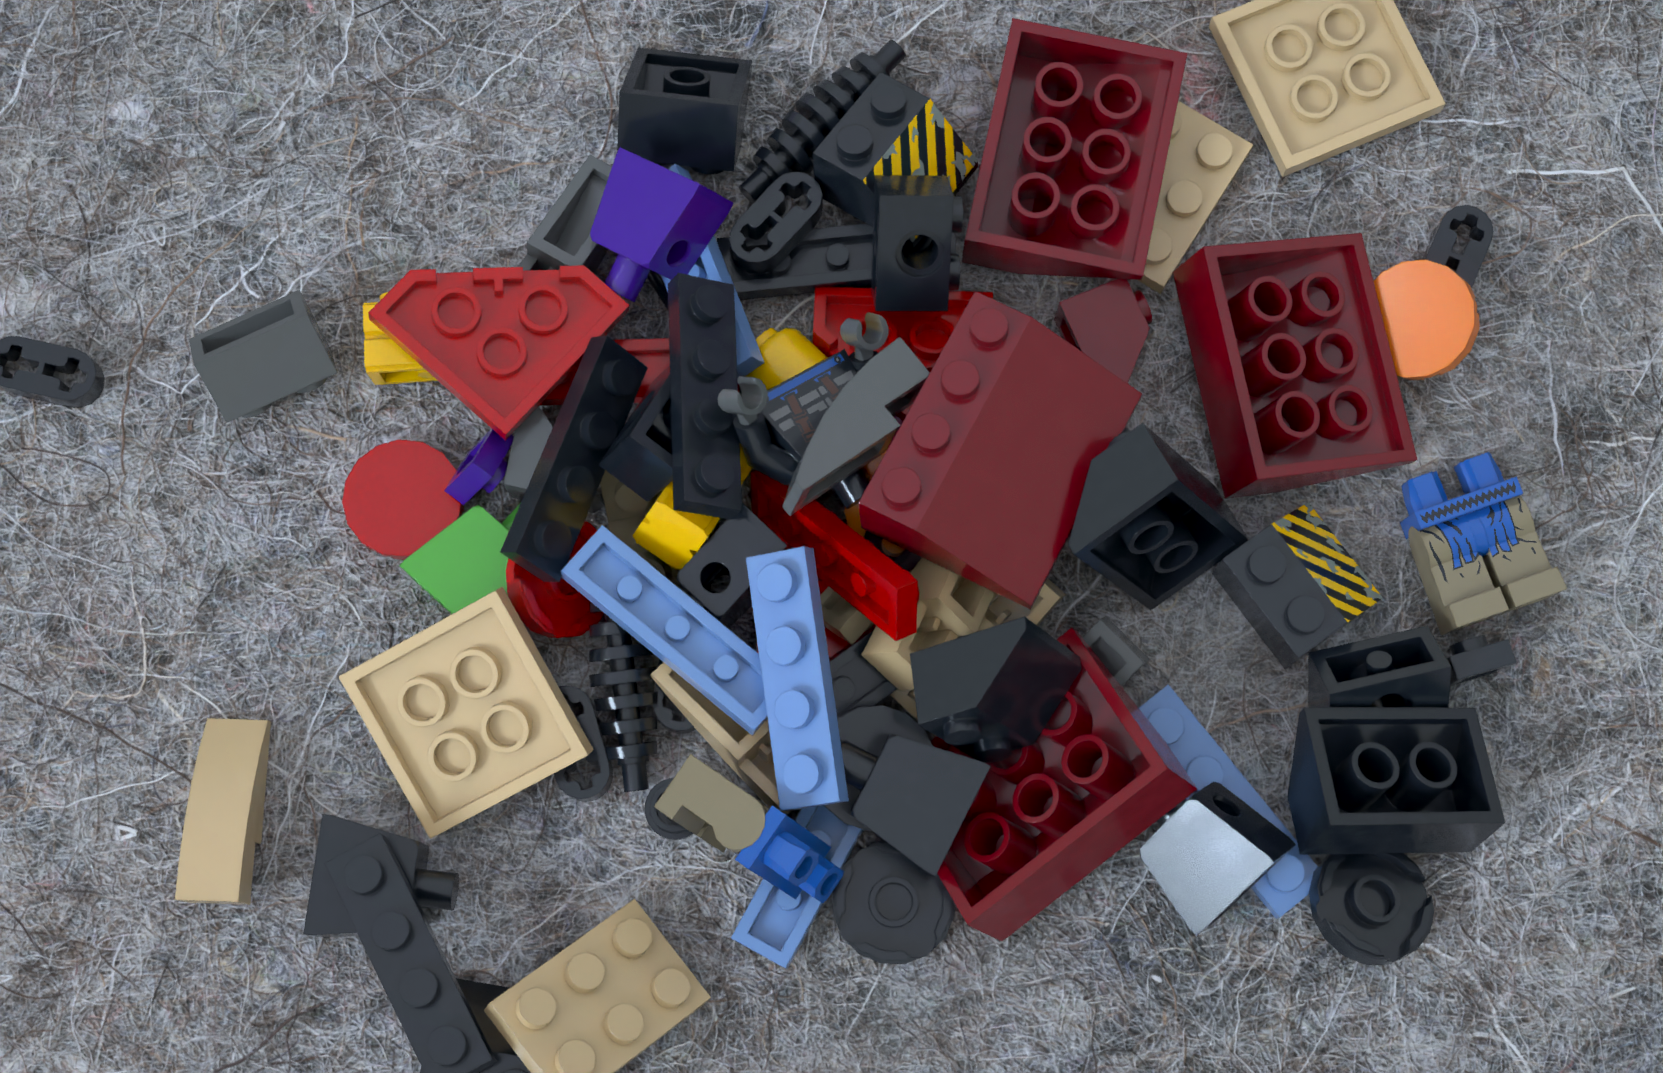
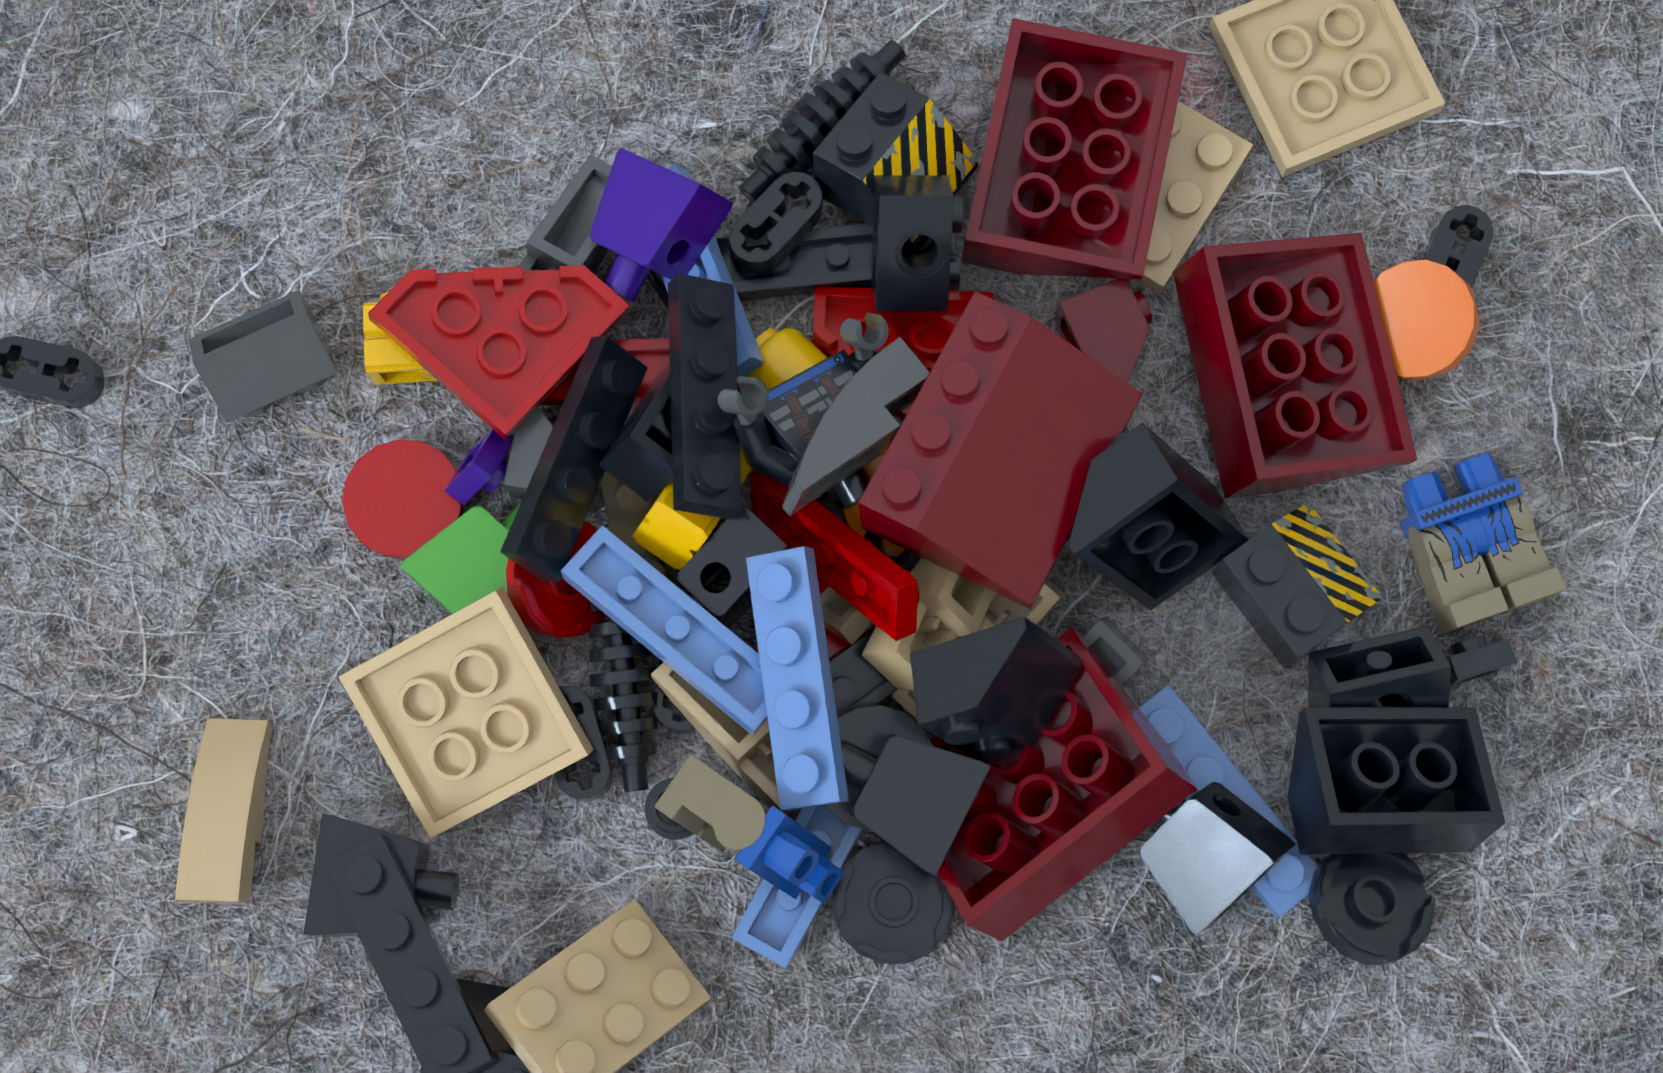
black slope [617,47,752,174] -> none

